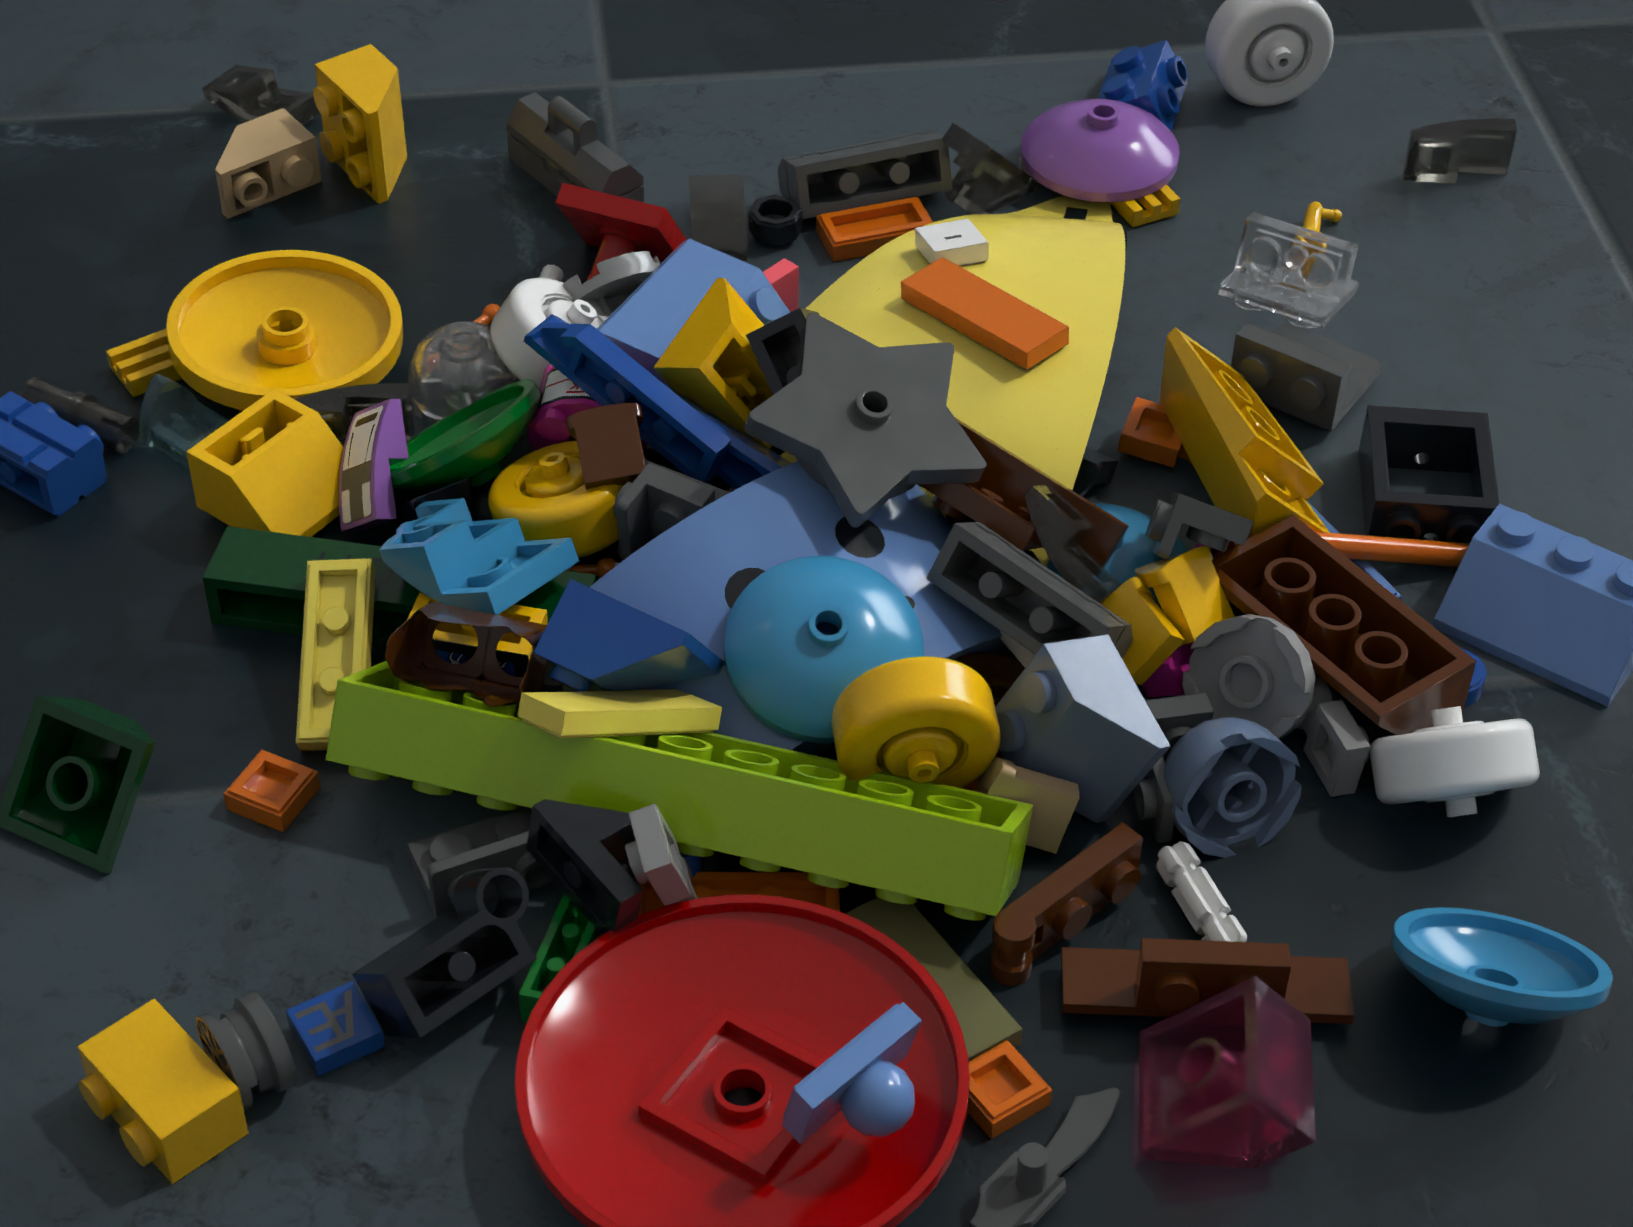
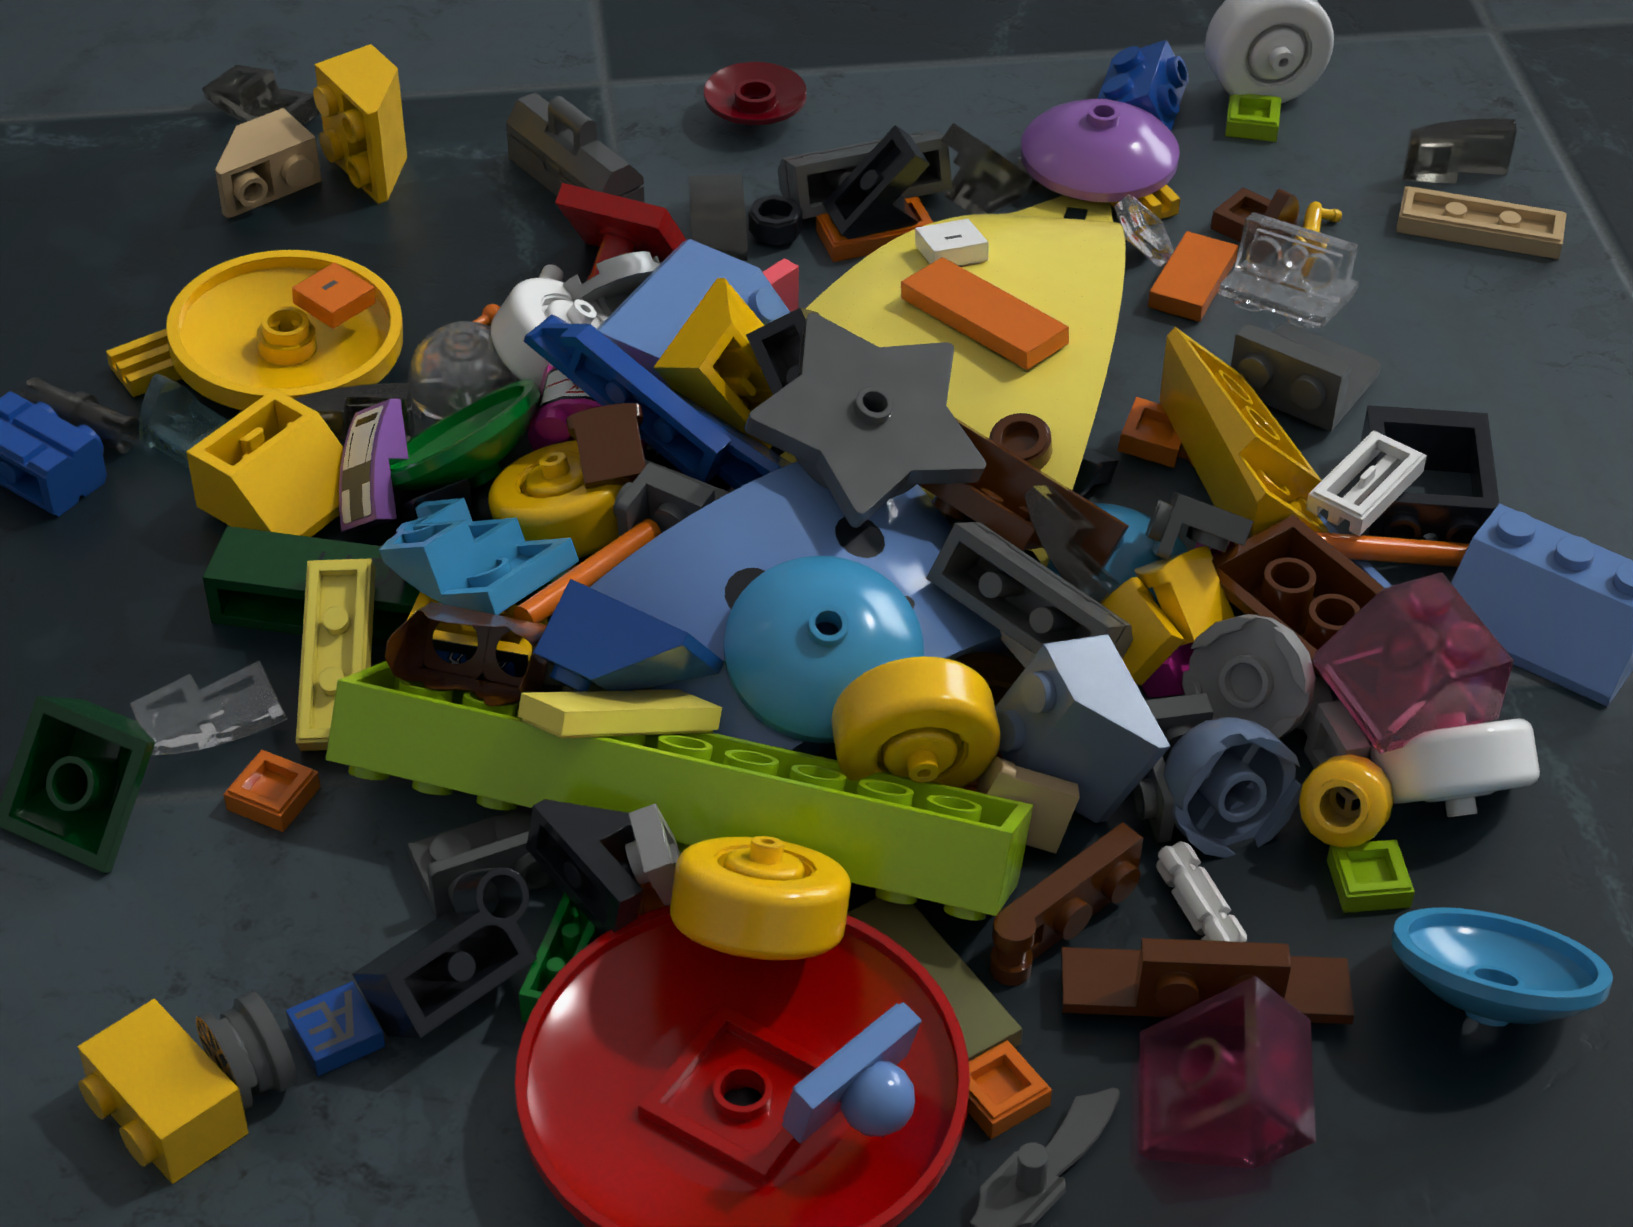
none -> clear slope [130,660,287,755]
none -> orange tile [292,262,376,329]
none -> orange bar [513,519,661,624]
none -> yellow wheel [670,836,851,960]
none -> dark red dish [704,62,807,125]
none -> black slope [823,125,930,239]
none -> reddish brown tile [989,413,1052,470]
none -> clear tile [1114,194,1174,267]
none -> orange tile [1148,231,1238,322]
none -> reddish brown tile [1211,187,1299,255]
none -> lime tile [1225,94,1281,142]
none -> yellow head [1298,754,1394,848]
none -> white tile [1306,431,1427,536]
none -> clear pink slope [1313,572,1514,754]
none -> lime tile [1327,839,1415,913]
none -> tan tile [1396,186,1567,259]

